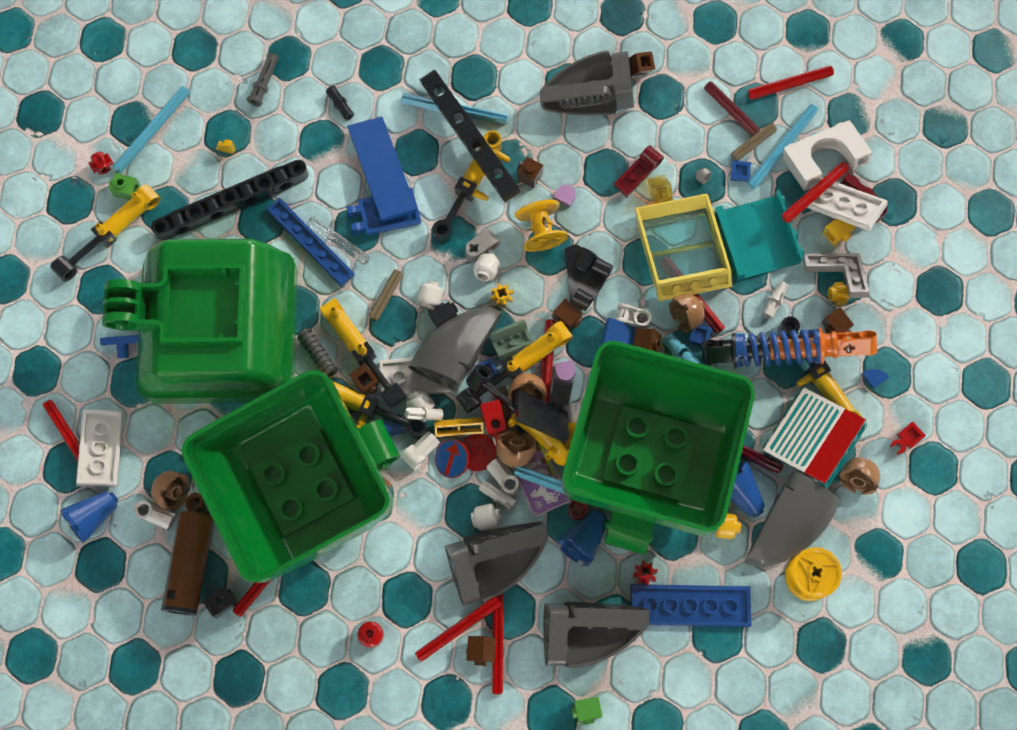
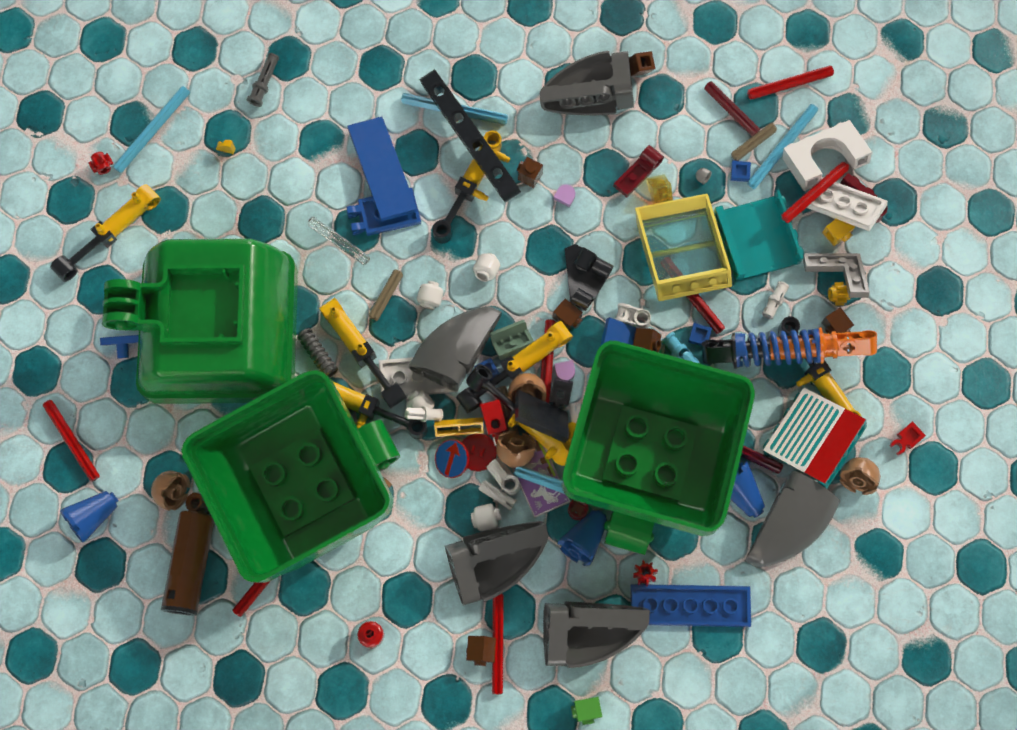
white tile [76,410,123,487] -> none
bright green brick [109,173,141,200] -> none
white piece [134,501,176,530] -> none
black beam [151,160,309,241] -> none
black brick [202,587,236,619] -> none
blue tile [266,197,355,288] -> none
black pin [325,85,355,121] -> none
reddish brown brick [349,363,380,395] -> none
blue tile [382,413,404,435] -> none
white piece [400,431,440,471] -> none
red axle [415,596,502,661] -> none
black brick [428,302,459,328] -> none
light grey piece [465,228,500,262] -> none
yellow gear [491,283,514,307] -> none
yellow piece [515,199,569,252] -> none
medium nougat cylinder [669,294,705,333] -> none
yellow head [714,513,741,540] -> none
yellow piece [785,547,842,601] -> none
blue tile [861,369,889,389] -> none

